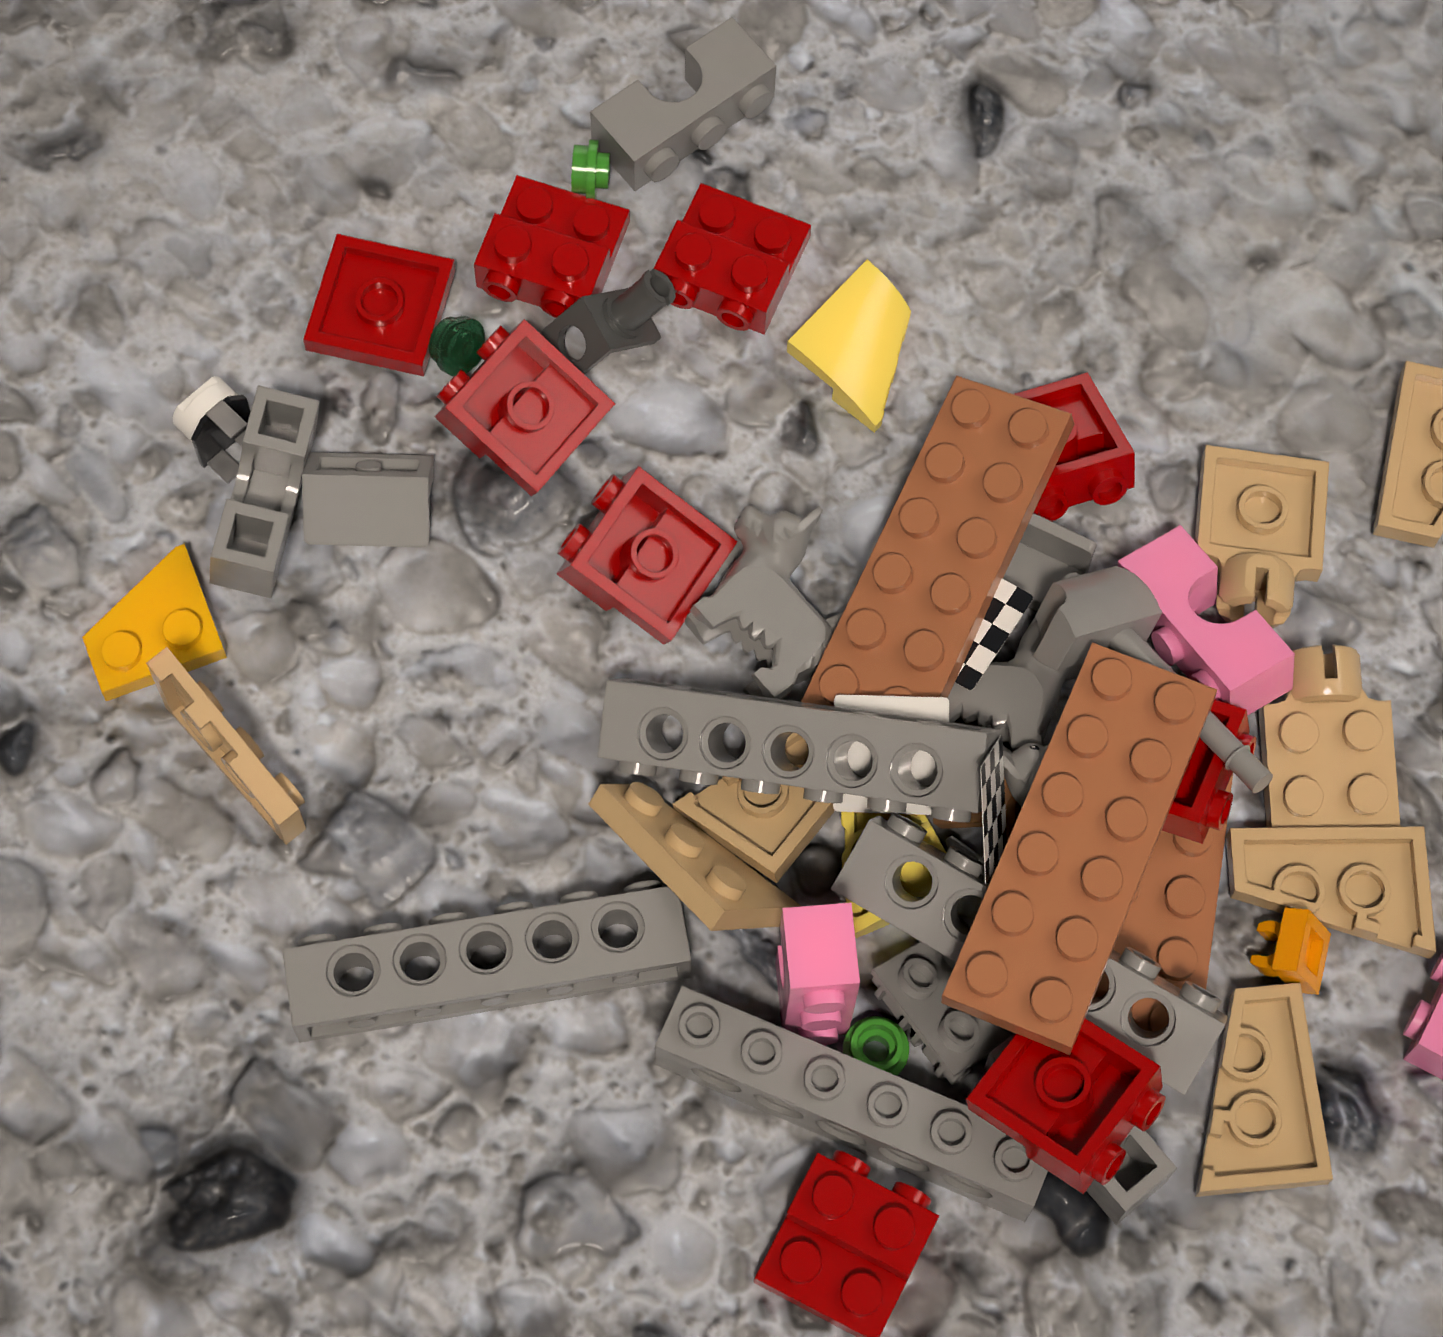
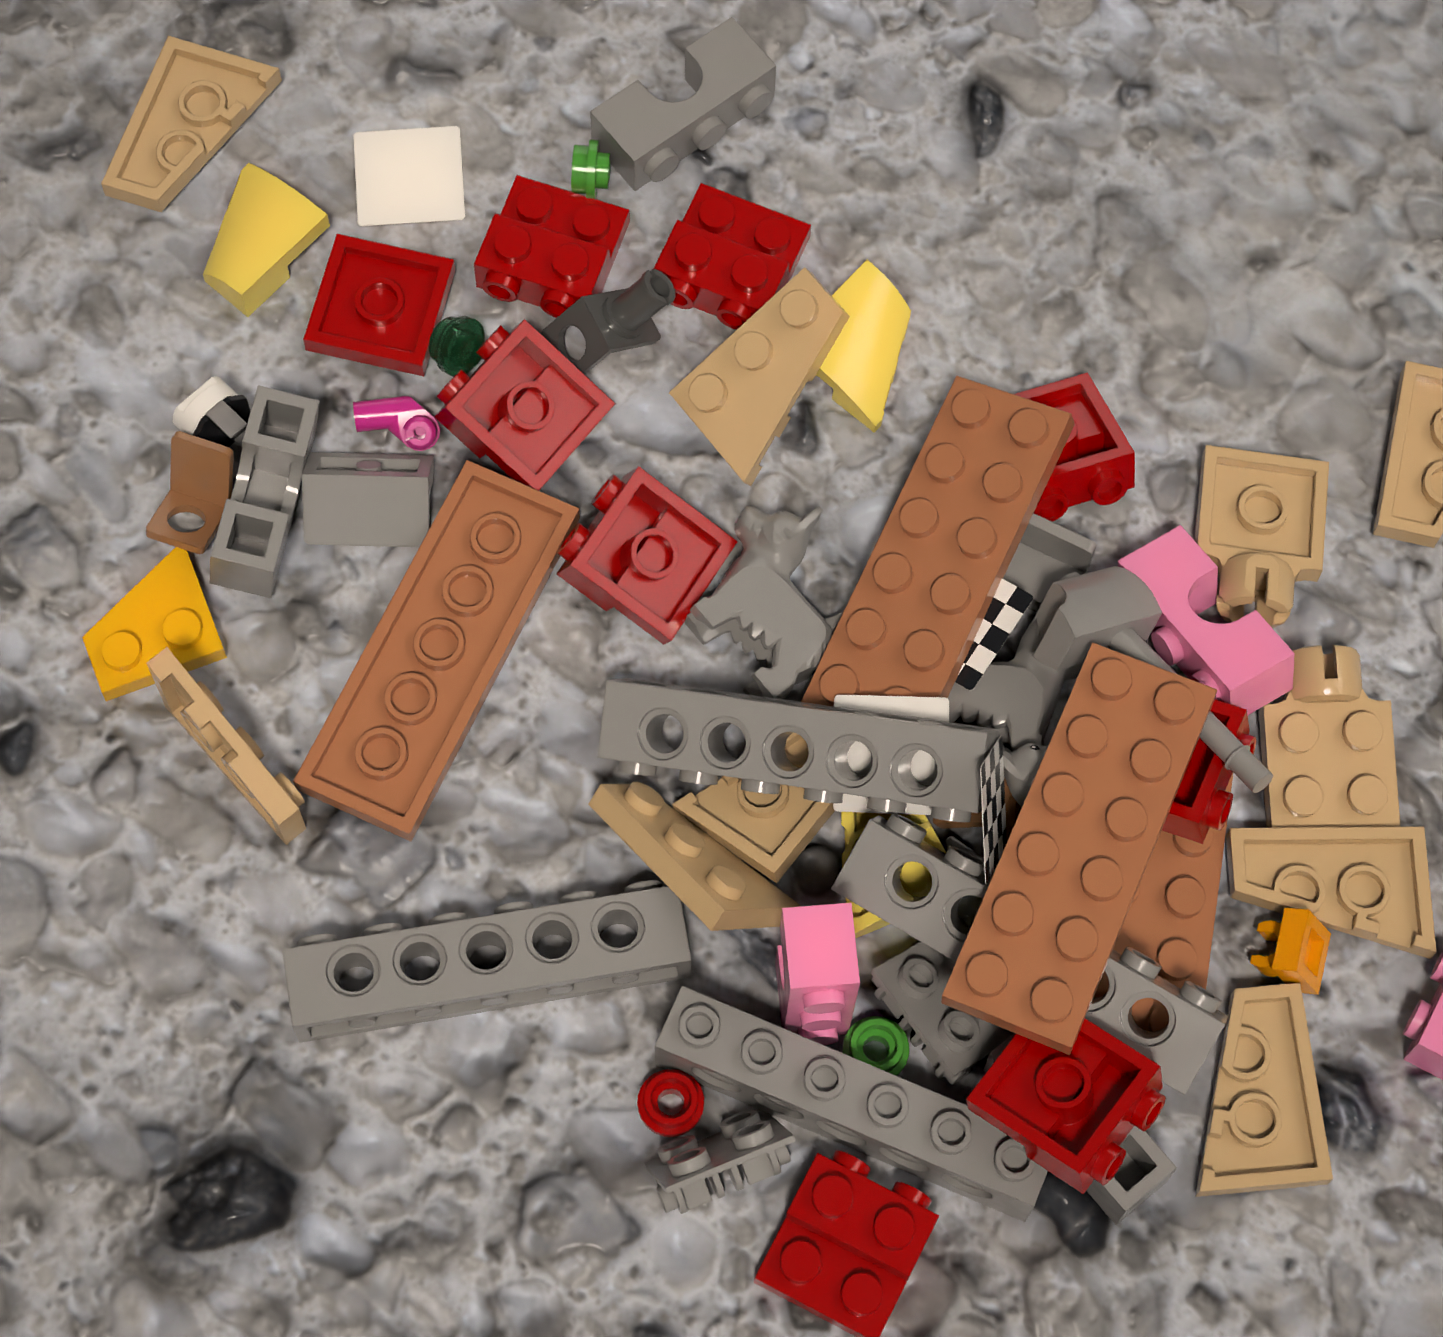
none -> tan wing [101,36,282,212]
none -> medium nougat bracket [146,431,234,554]
none -> light yellow slope [203,163,330,317]
none -> nougat plate [293,460,580,842]
none -> white sticker [353,126,465,226]
none -> dark pink arm [353,396,440,451]
none -> red plate [637,1069,704,1137]
none -> light grey hinge [645,1110,796,1214]
none -> tan wing [669,267,850,486]

